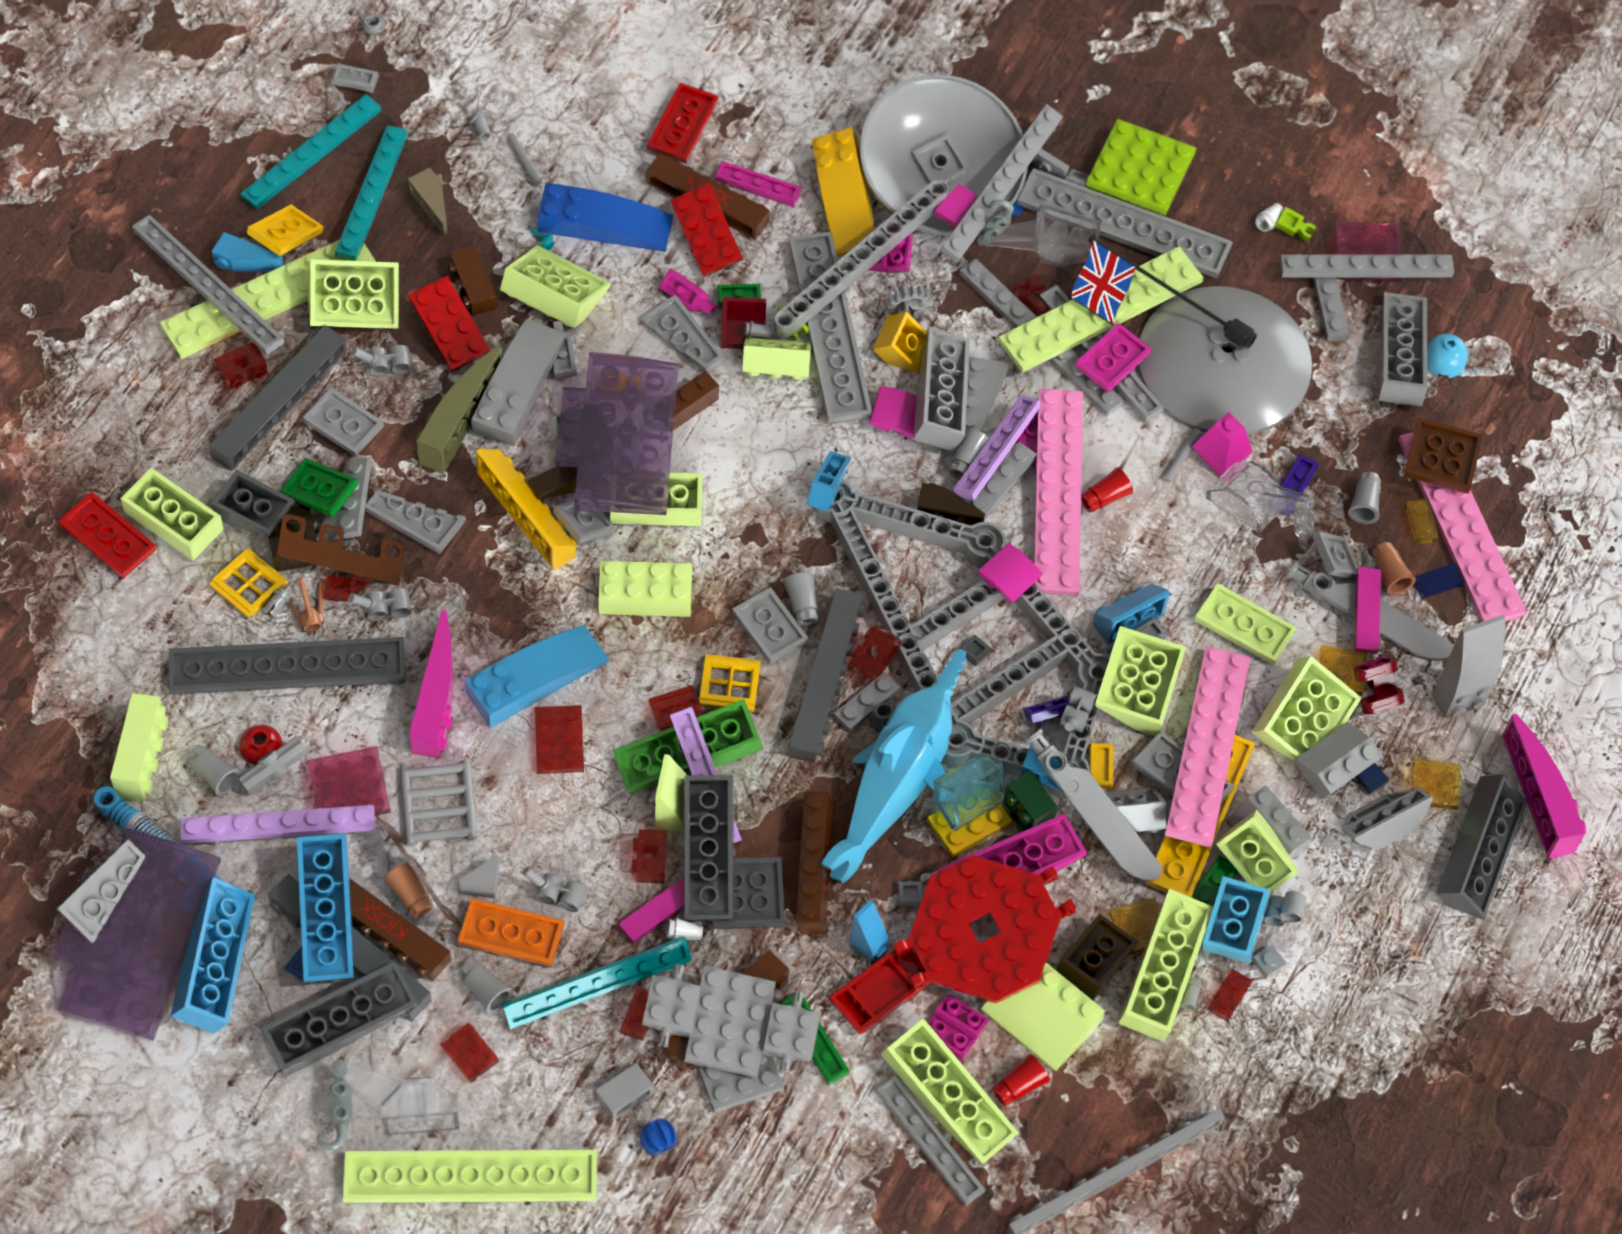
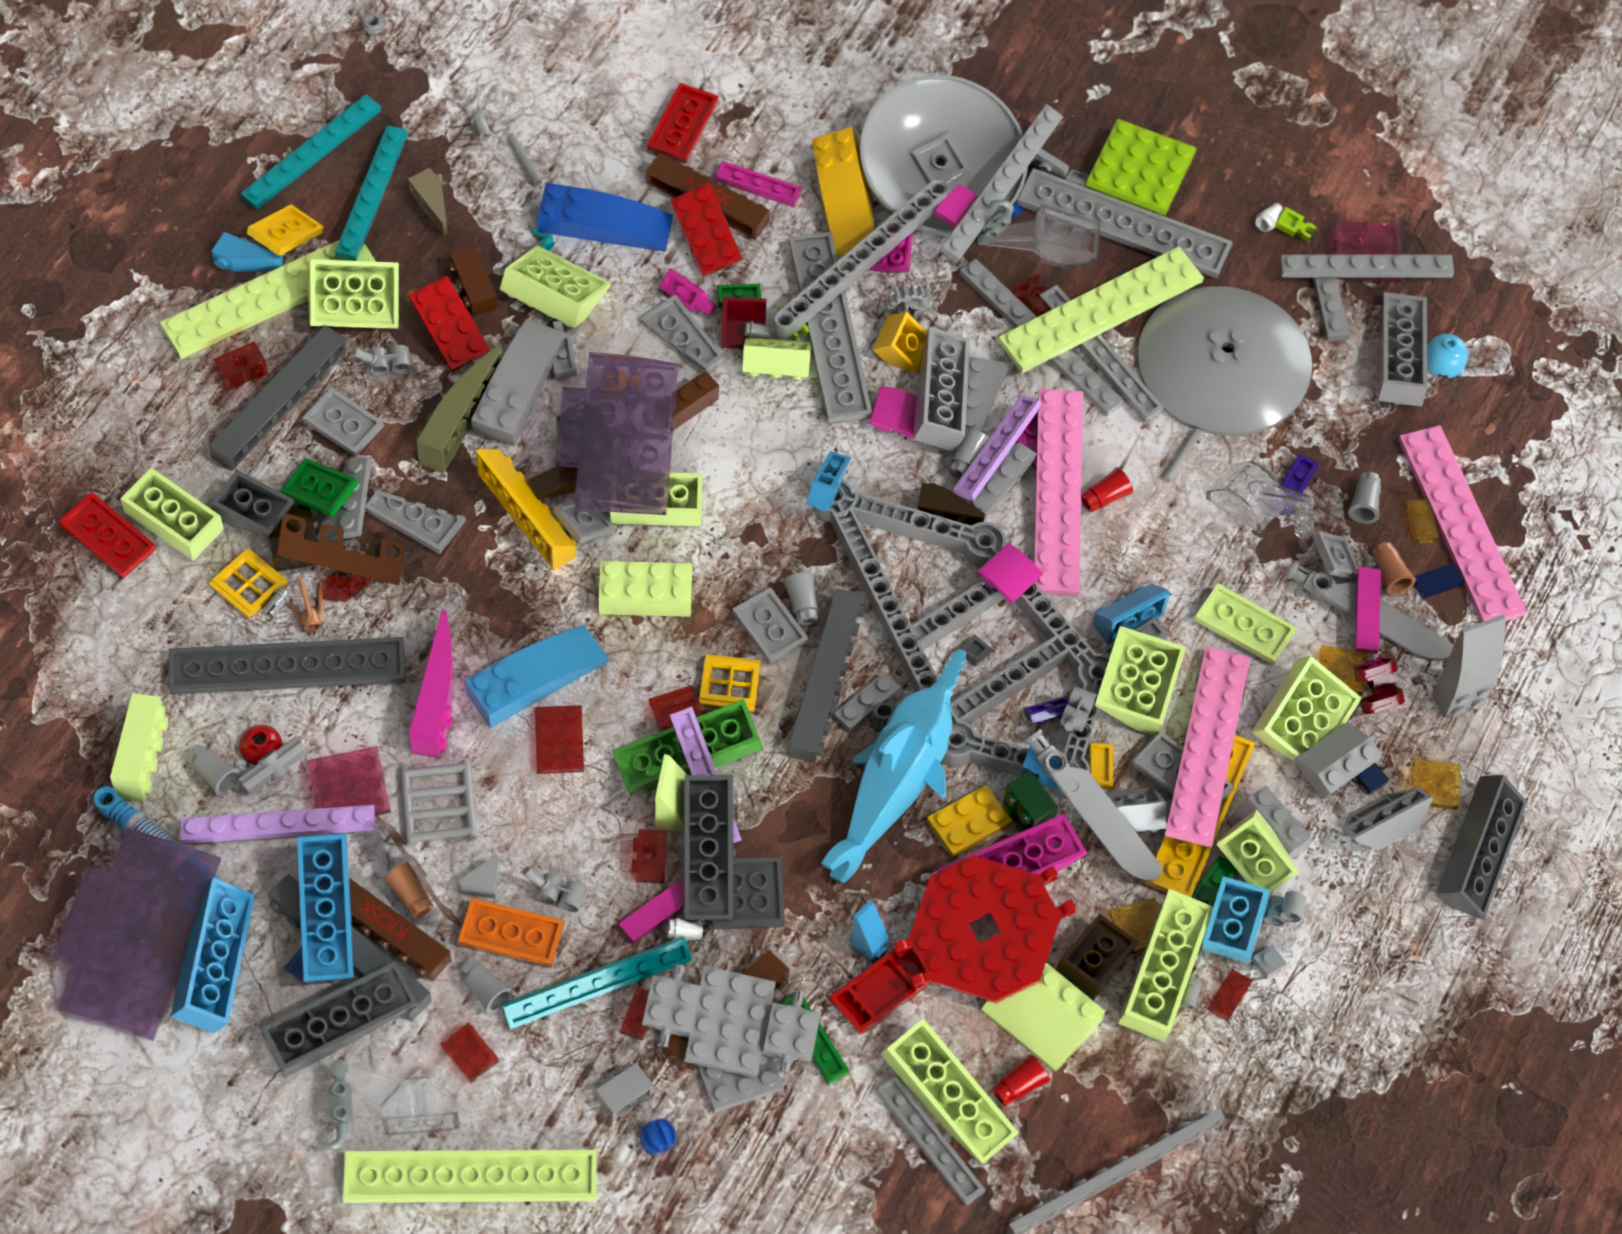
light grey wing [57,839,146,944] -> none
light grey plate [132,215,284,355] -> none
light grey plate [332,64,379,93] -> none
light grey beam [348,588,412,621] -> none
reddish brown brick [796,791,833,935] -> none
clear red brick [849,625,904,680] -> none
light grey tile [898,881,923,907] -> none
dark pink slope [928,994,989,1062] -> none
clear light blue slope [934,752,1003,831] -> none
flag [1071,234,1257,349] -> none
dark pink plate [1075,323,1152,393] -> none
dark pink slope [1191,412,1253,479] -> none
reddish brown plate [1403,417,1483,494] -> none
dark pink slope [1502,714,1586,859] -> none

